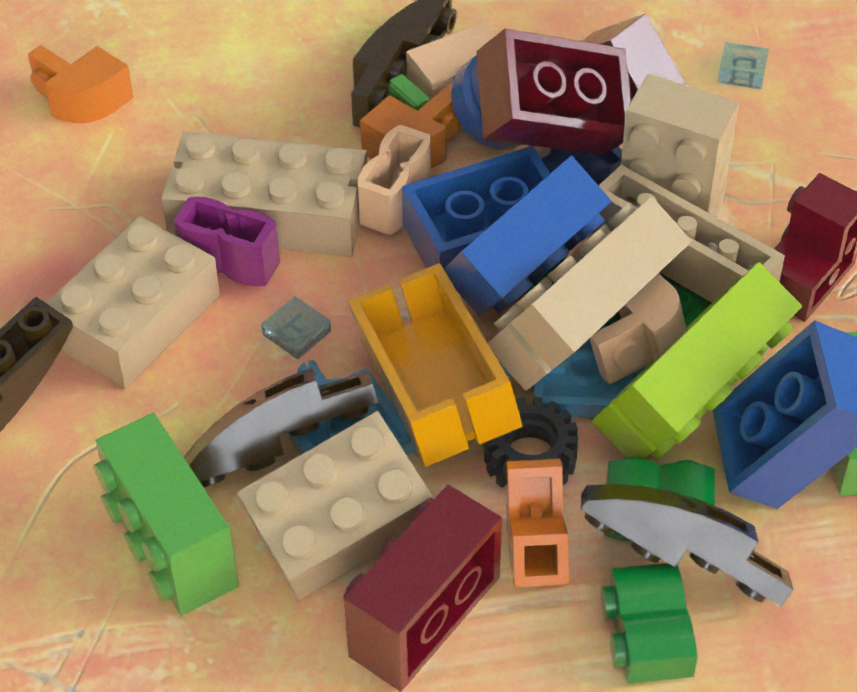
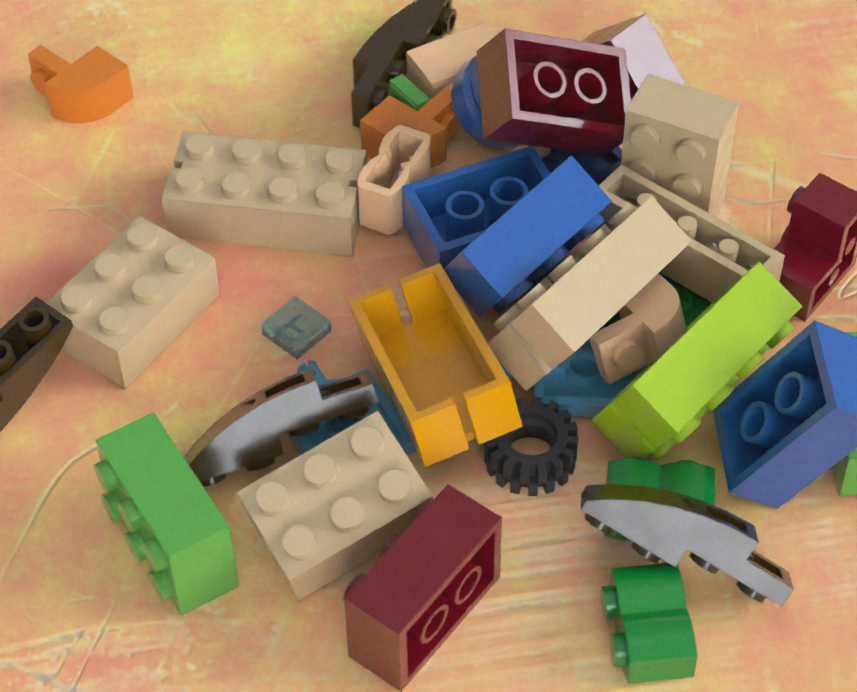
magenta brick [173,197,280,286] -> none
orange brick [506,459,569,587] -> none
clear light blue tile [718,42,769,89] -> none

